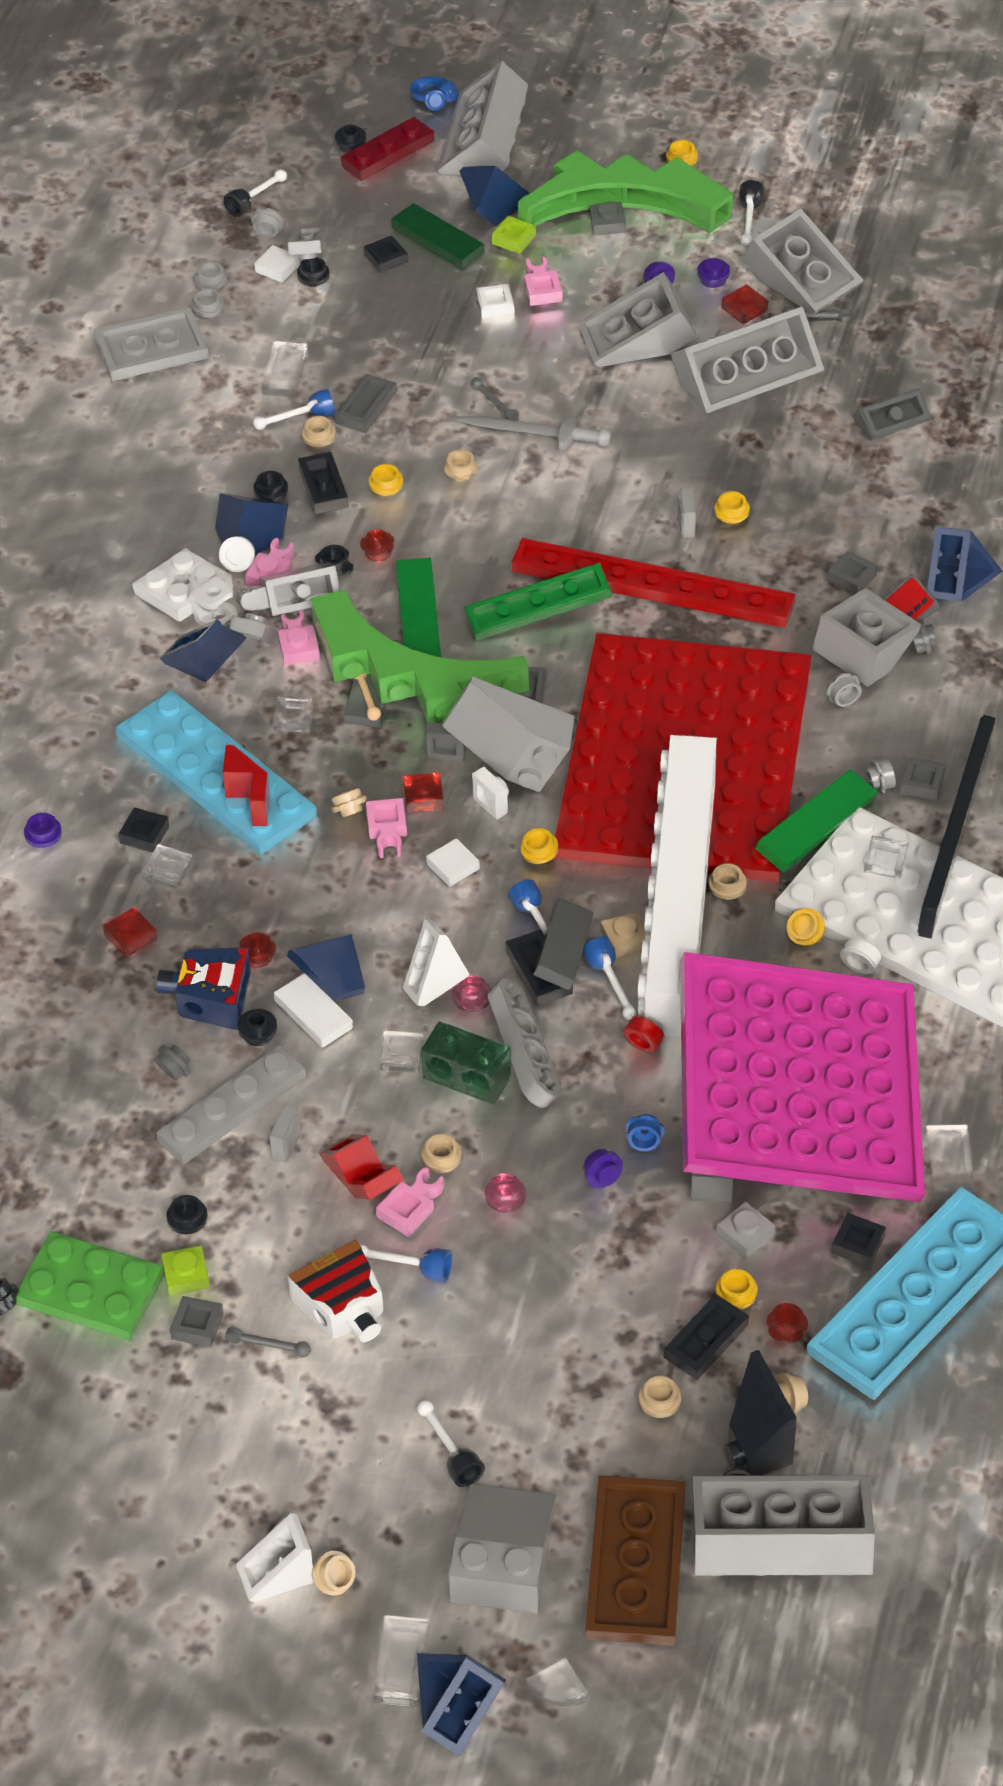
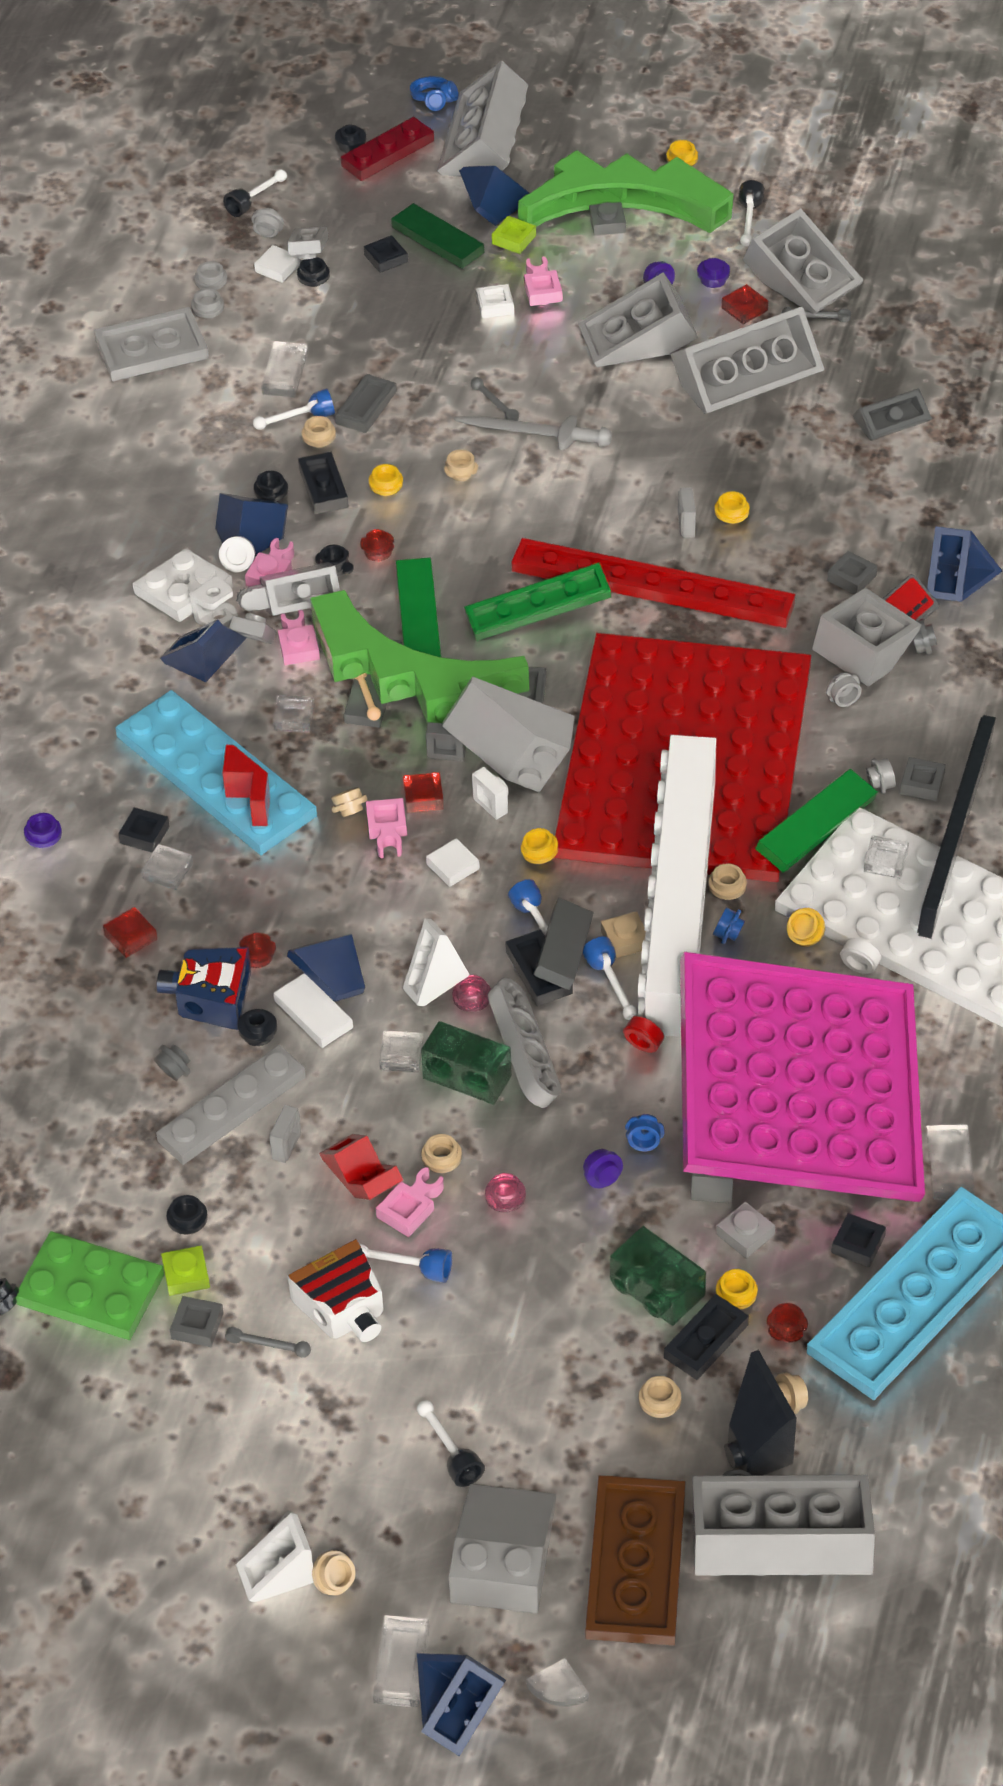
none -> clear green brick [610,1226,706,1326]
none -> blue plate [712,907,745,944]

